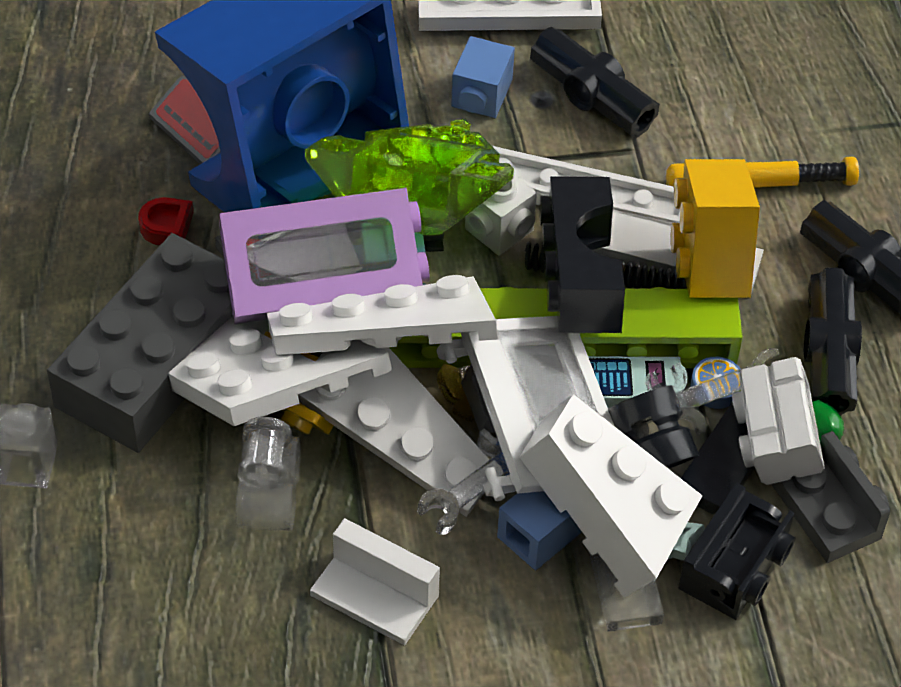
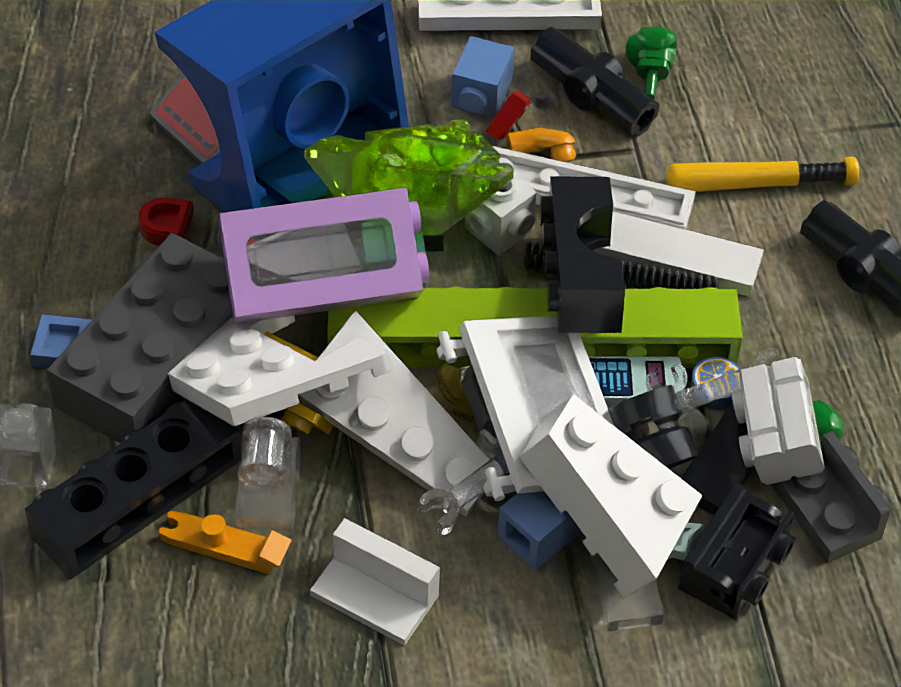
white wing [267,275,498,355] -> none
yellow brick [670,159,760,298] -> none
black piece [803,268,862,416] -> none
none -> black brick [24,399,242,580]
none -> medium blue tile [30,314,92,369]
none -> light orange piece [159,511,292,574]
none -> red tile [485,90,531,141]
none -> light orange arm [506,127,576,163]
none -> green piece [626,27,677,100]

